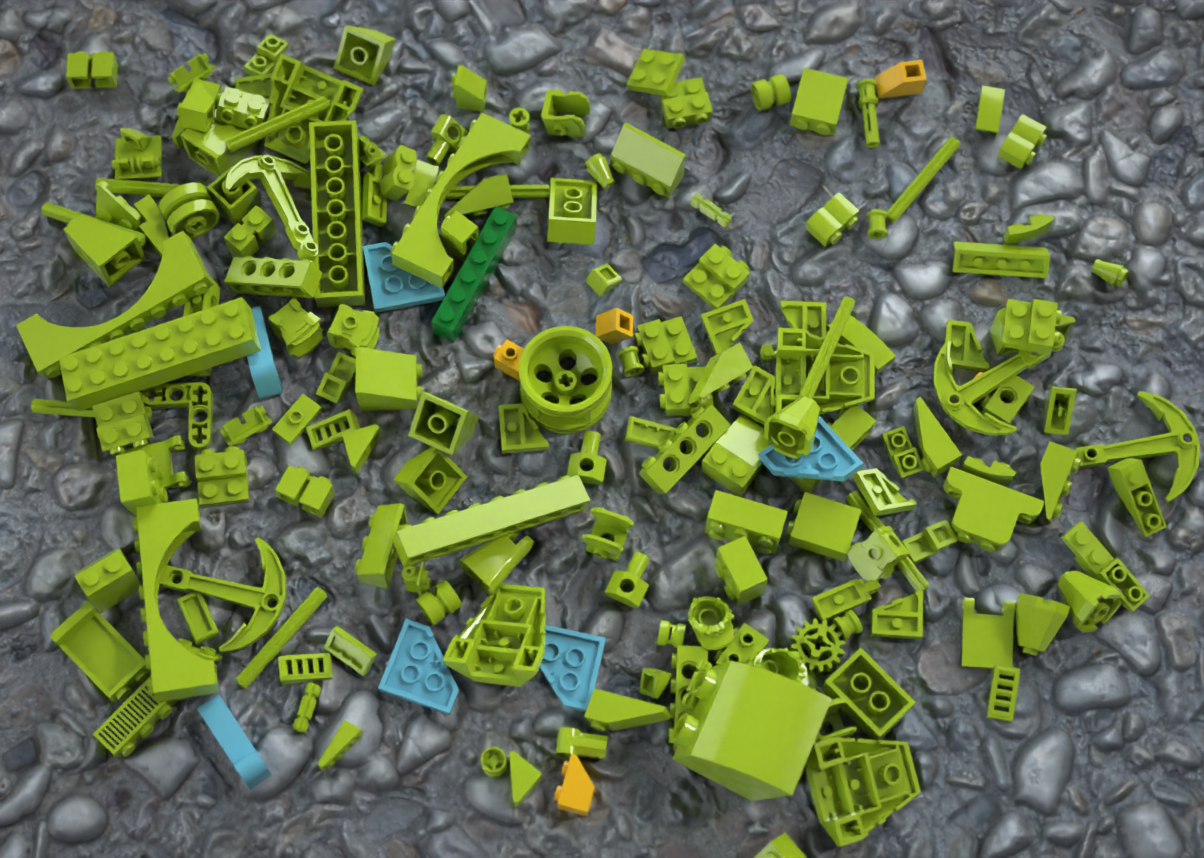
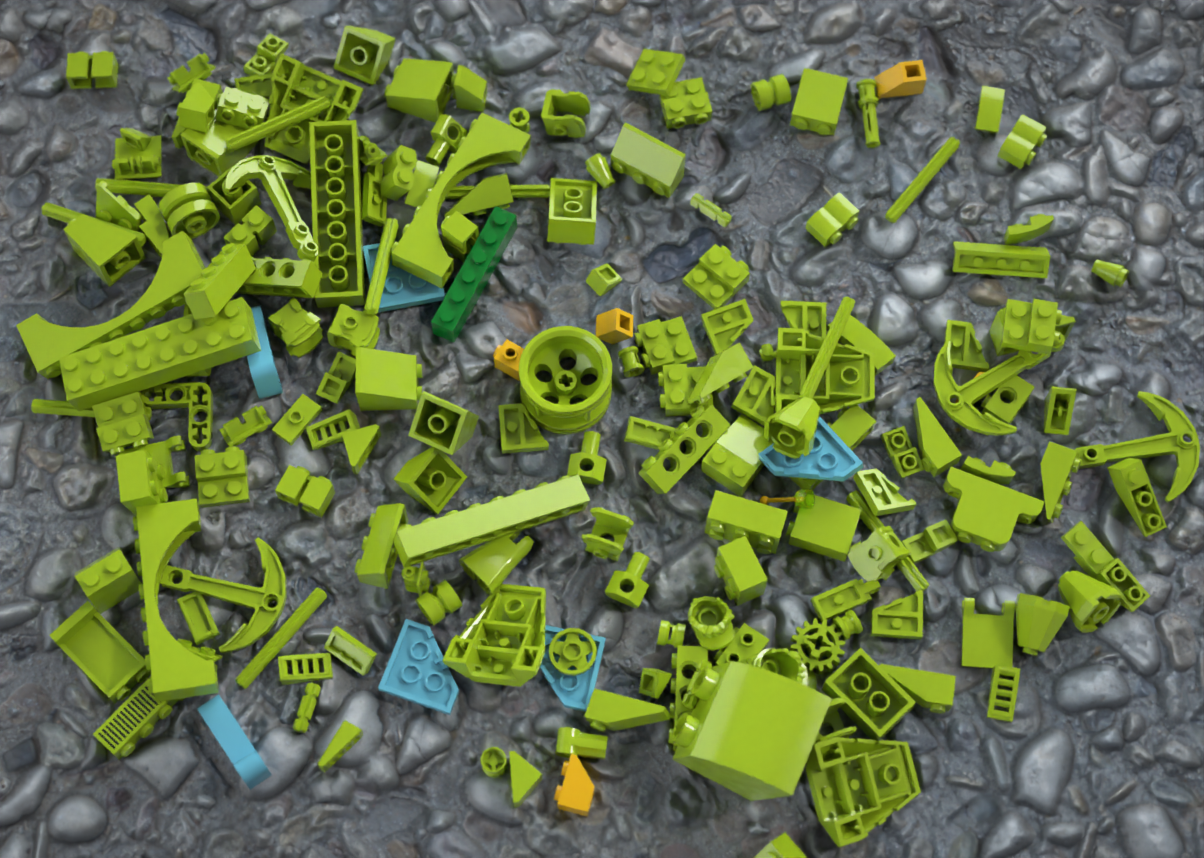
lime bush [867,209,888,240] -> none
none -> lime brick [184,243,256,319]
none -> lime axle [364,218,399,315]
none -> lime slope [384,58,454,123]
none -> lime wheel [549,628,597,676]
none -> clear neon green hinge [760,489,815,509]
none -> lime slope [879,664,956,714]

